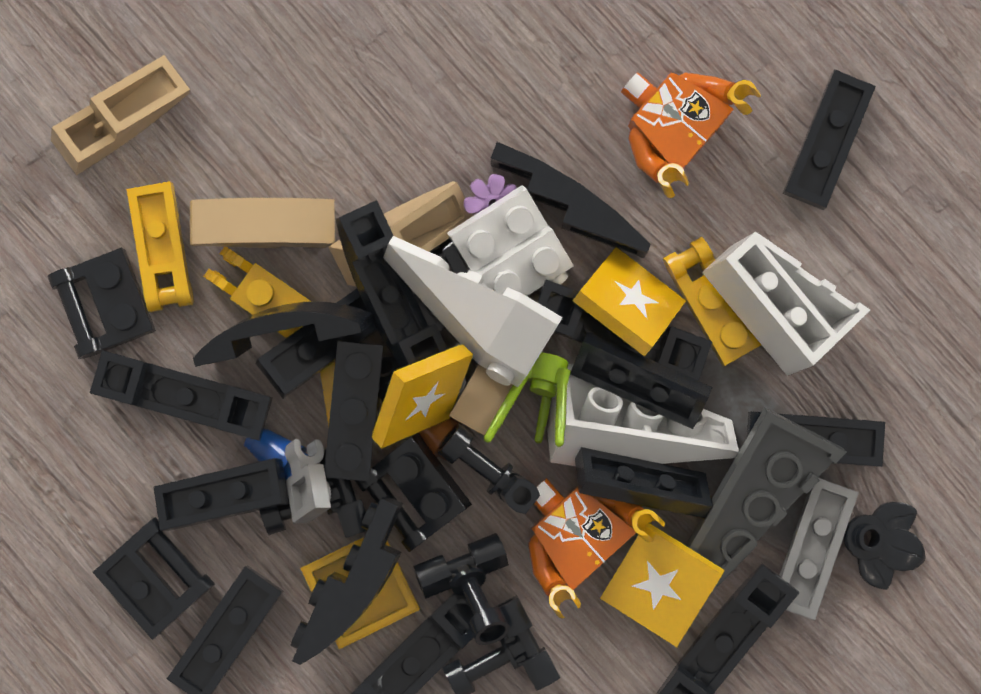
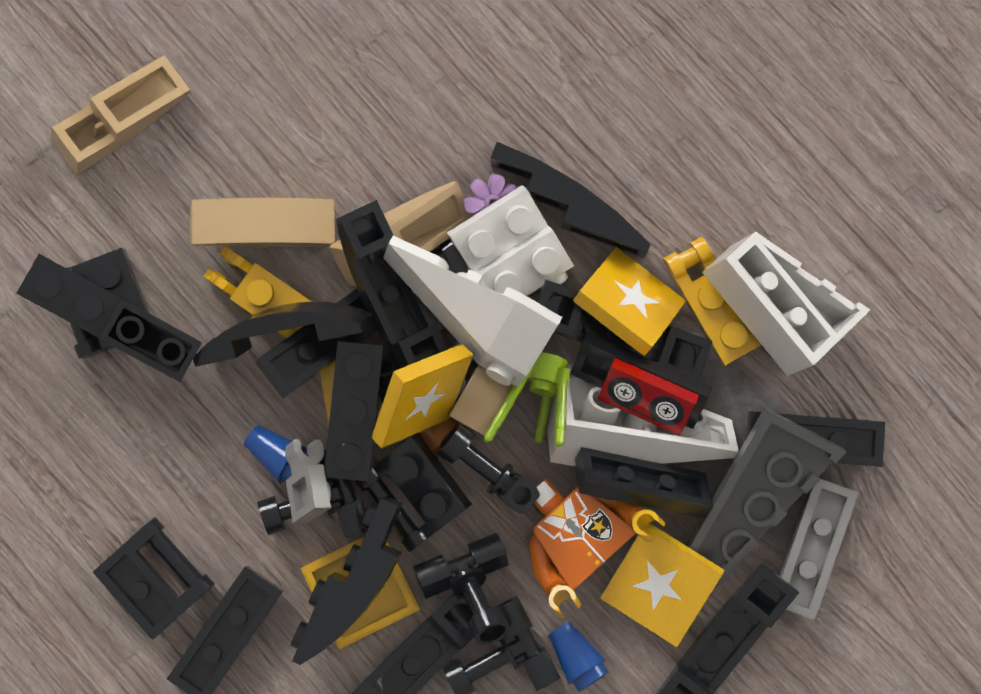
black slope [90,350,273,441] -> none
yellow plate [126,181,194,312] -> none
black plate [153,458,289,531] -> none
orange torso [621,72,761,198] -> none
black plate [782,70,876,210] -> none
black plate [843,502,926,590] -> none
none -> black slope [16,254,202,382]
none -> blue cone [548,621,609,692]
none -> red tile [597,358,699,436]

